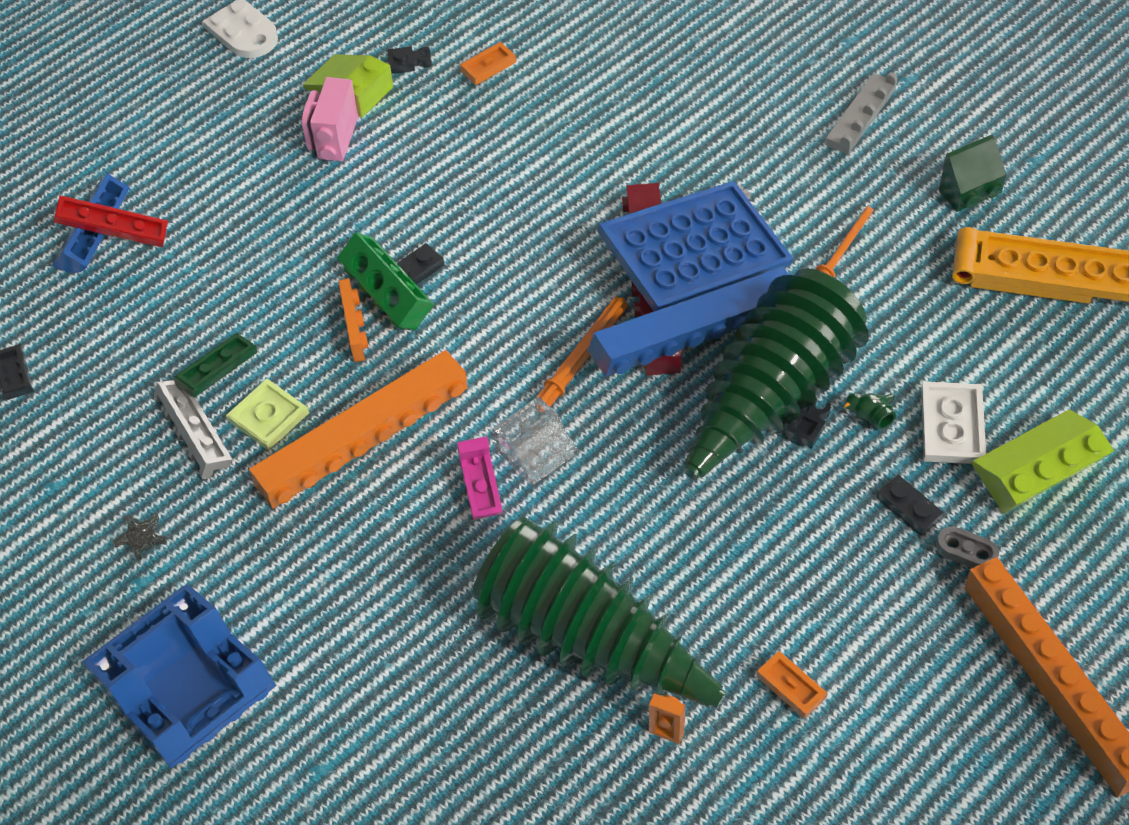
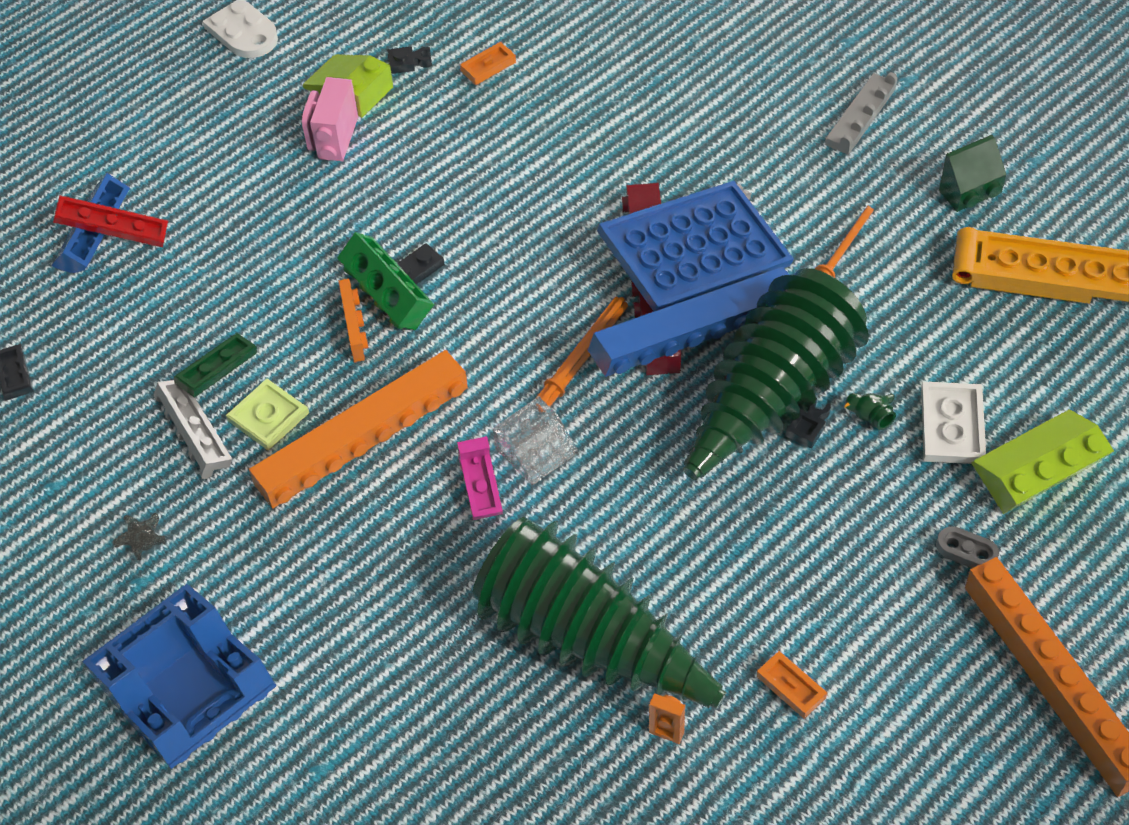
black plate [877,474,944,536] -> none

